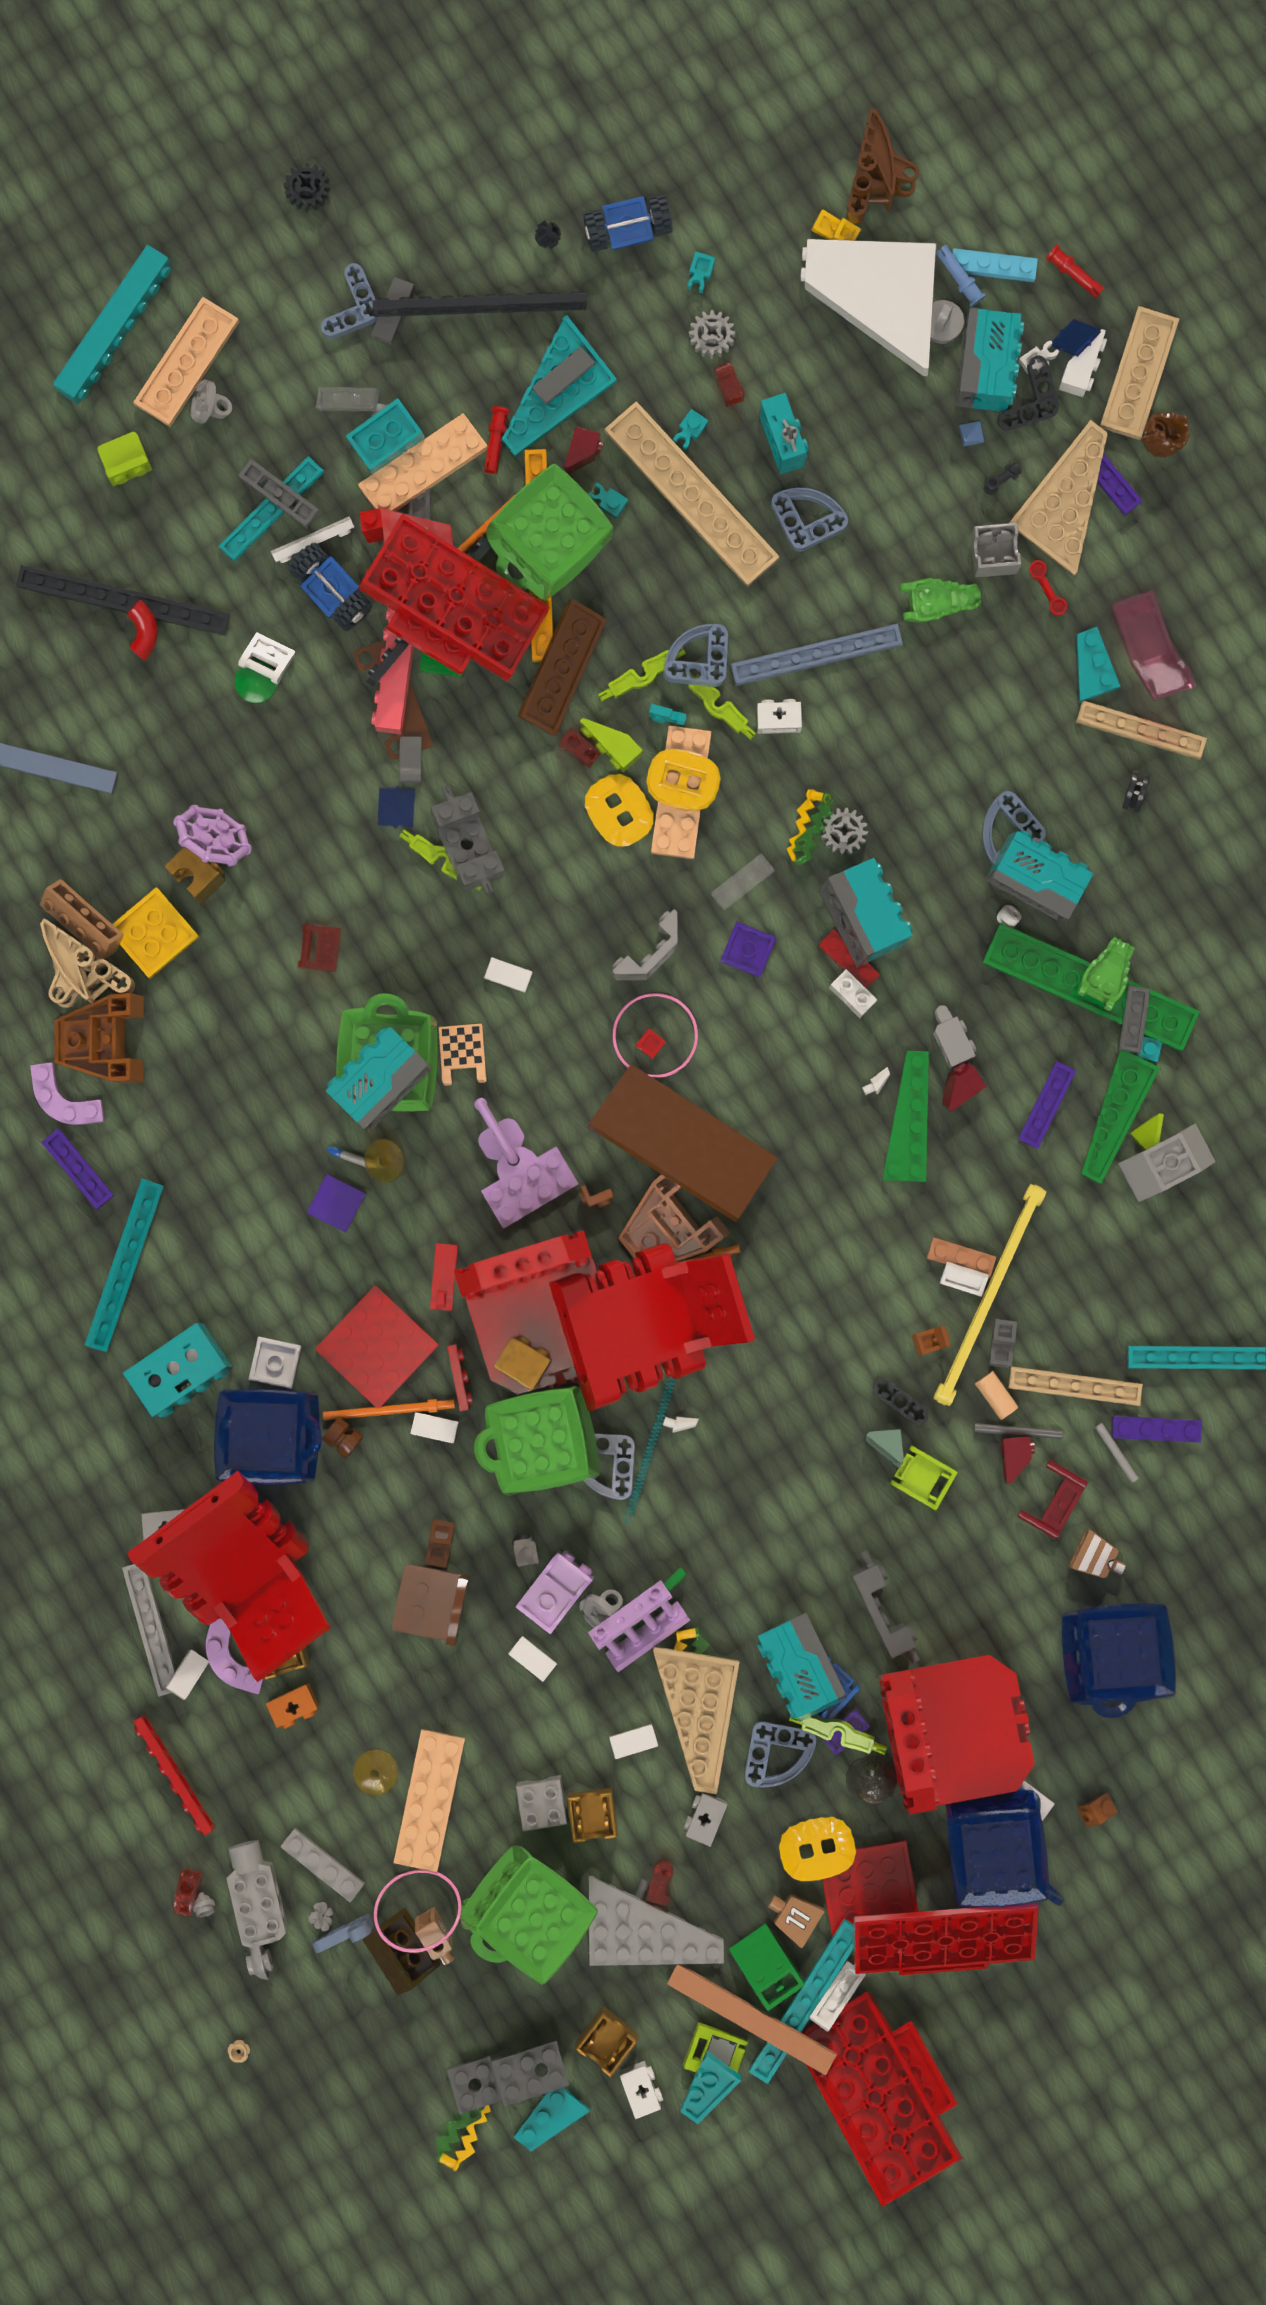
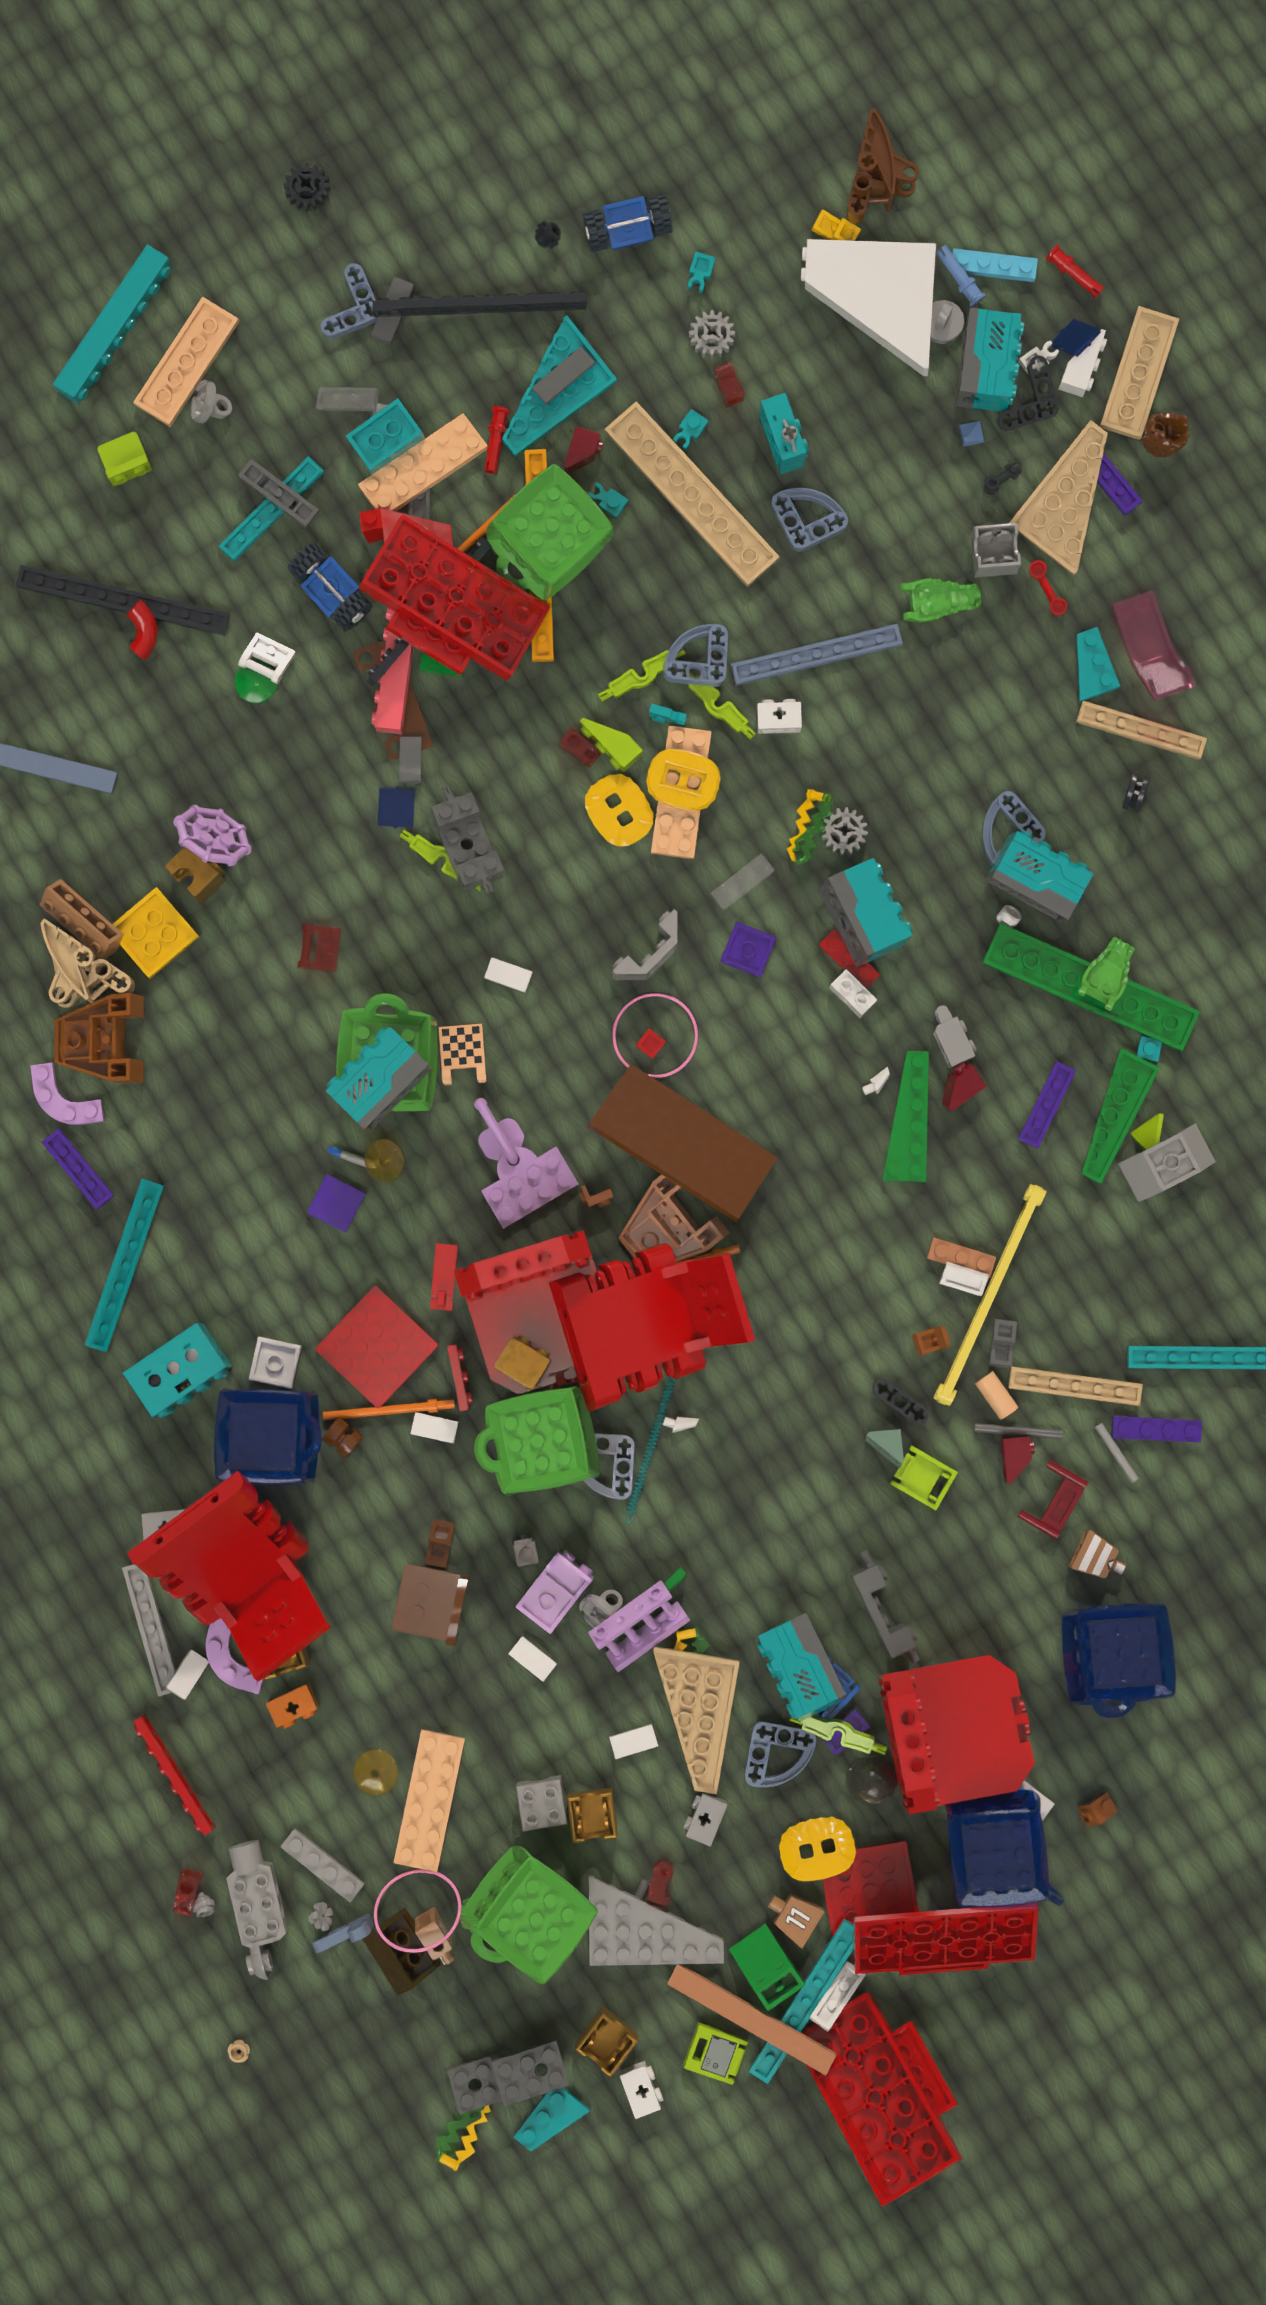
white plate [271,517,354,563] -> none
reddish brown plate [517,599,607,736] -> none
teal wing [680,2050,741,2124] -> none
dark grey tile [1118,985,1150,1054] -> none

